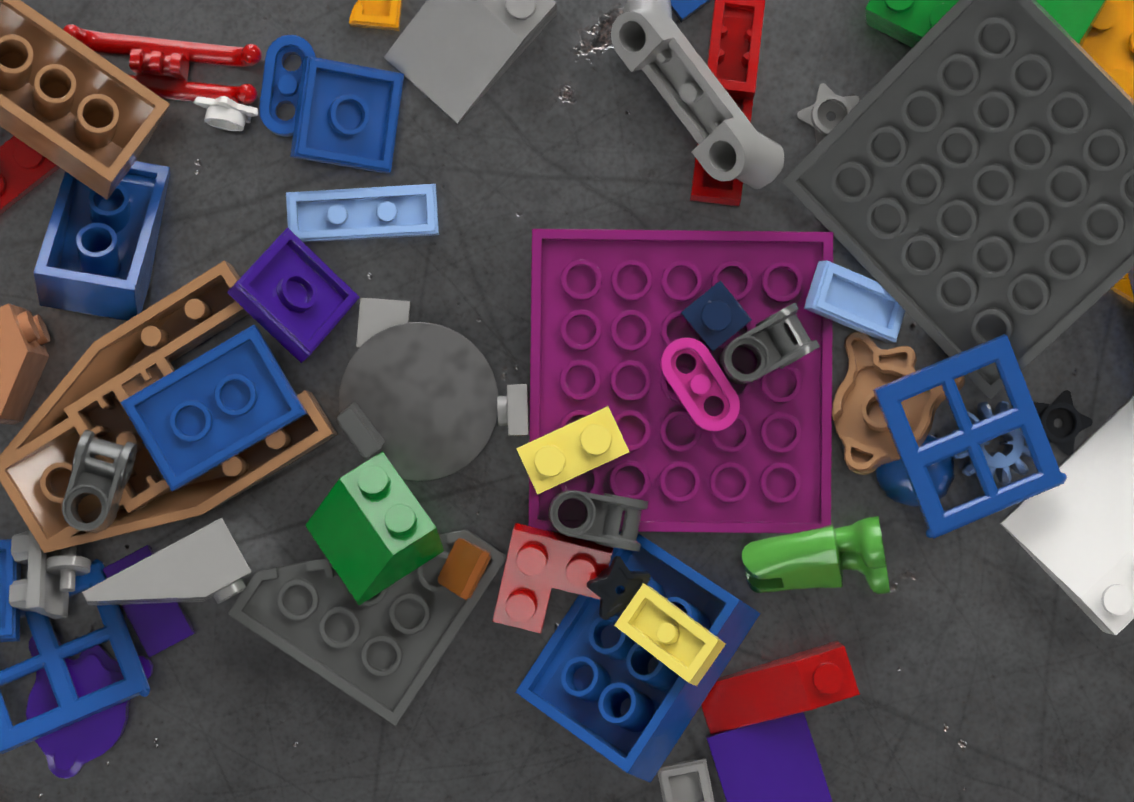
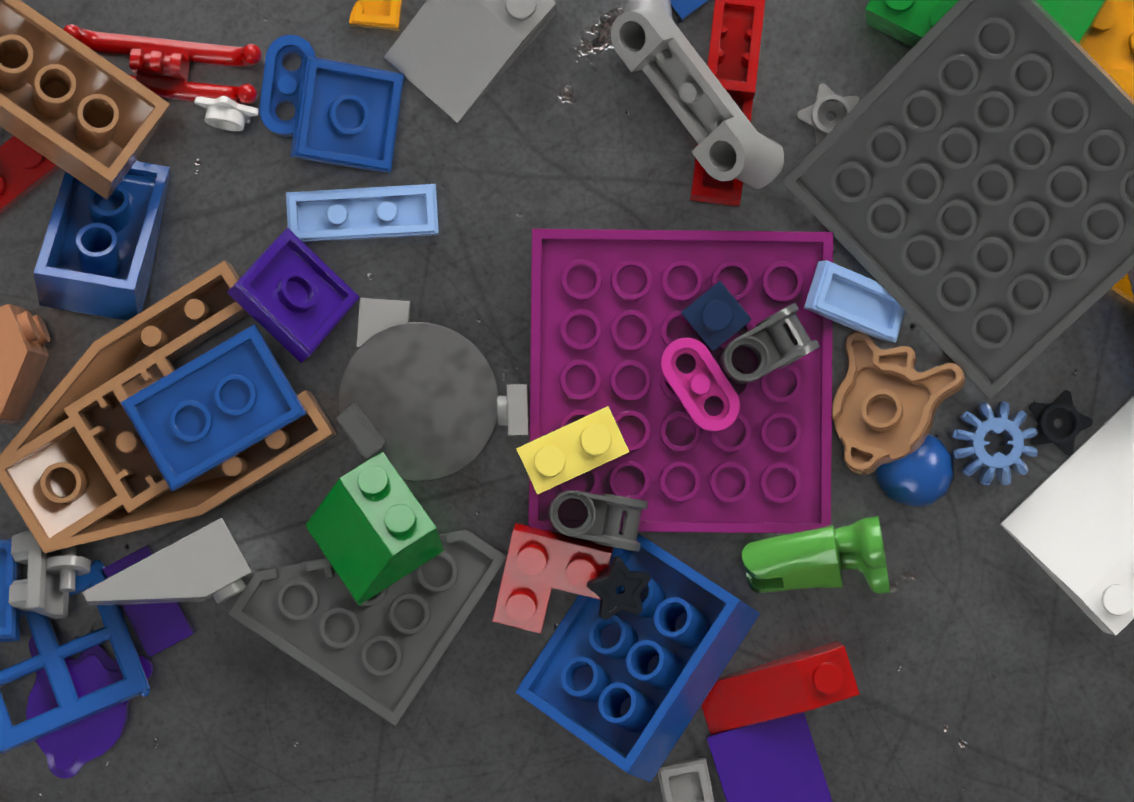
dark grey piece [62,430,137,533] -> none
dark orange slope [438,538,492,600] -> none
light yellow plate [614,583,726,686] -> none
blue window [873,334,1067,539] -> none

